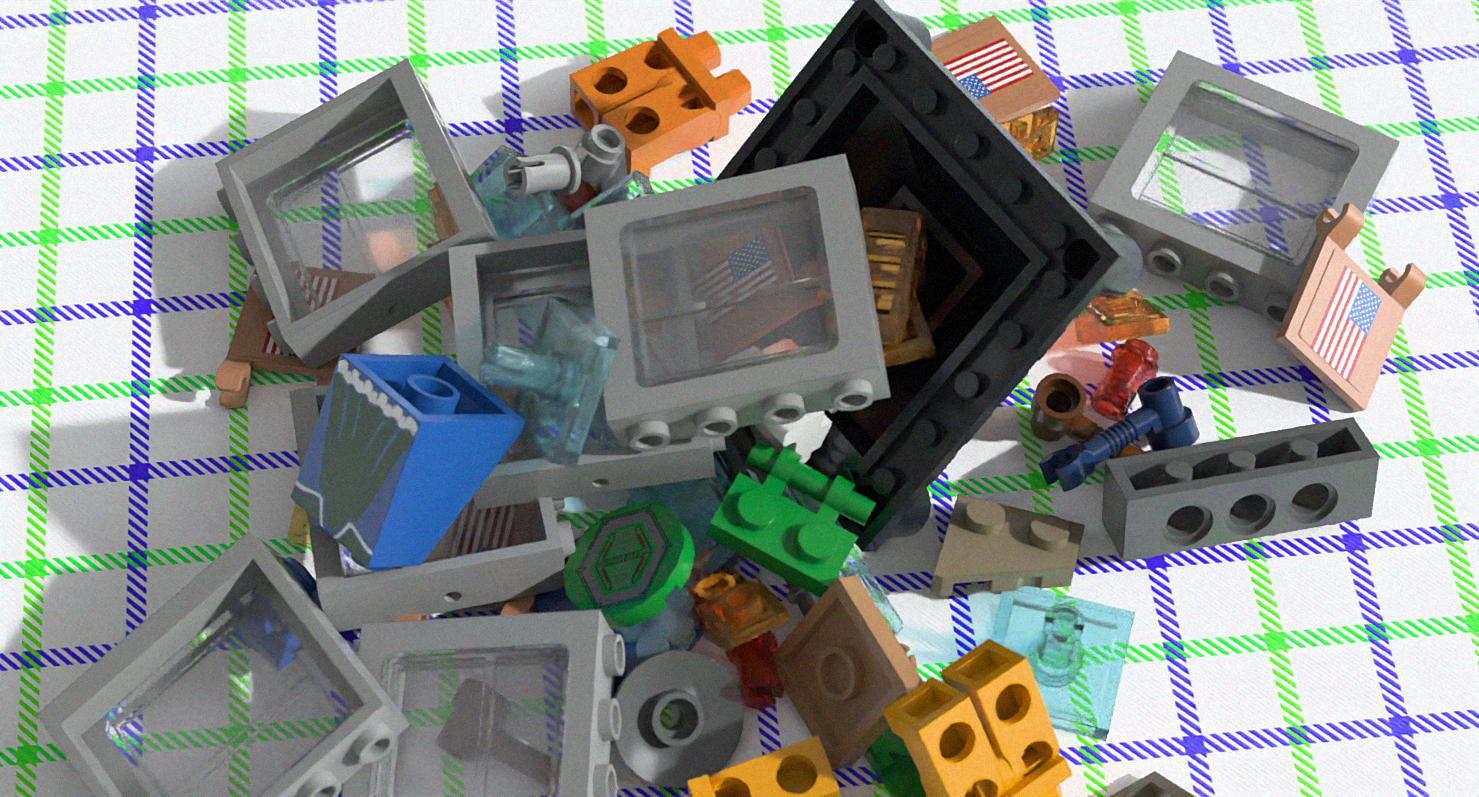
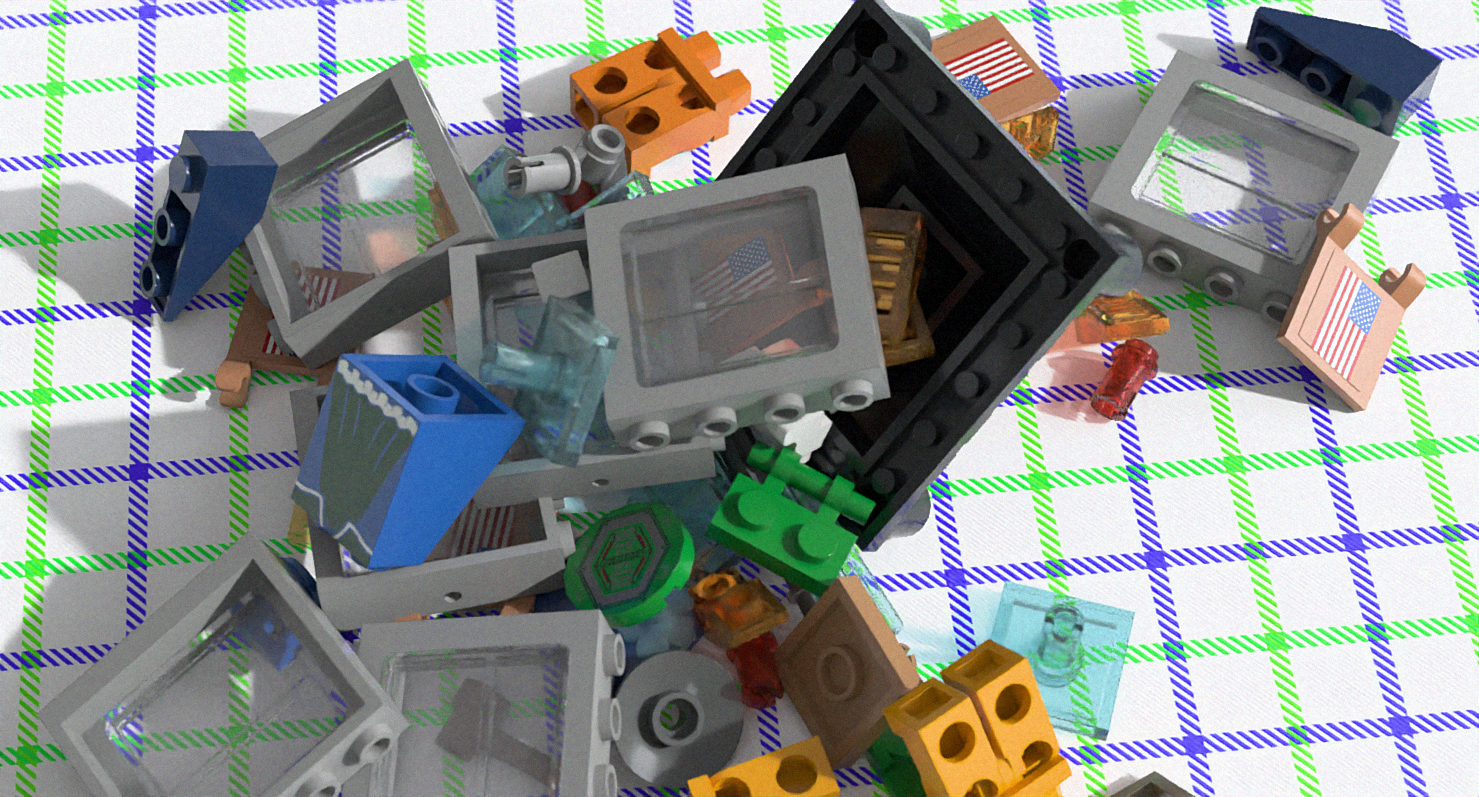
dark tan wing [930,493,1085,596] -> none
reddish brown brick [1030,373,1155,459] -> none
dark blue brick [1039,376,1200,492] -> none
dark grey brick [1102,417,1380,562] -> none
none -> dark blue slope [139,130,279,322]
none -> white sticker [531,250,590,304]
none -> dark blue slope [1245,6,1442,137]

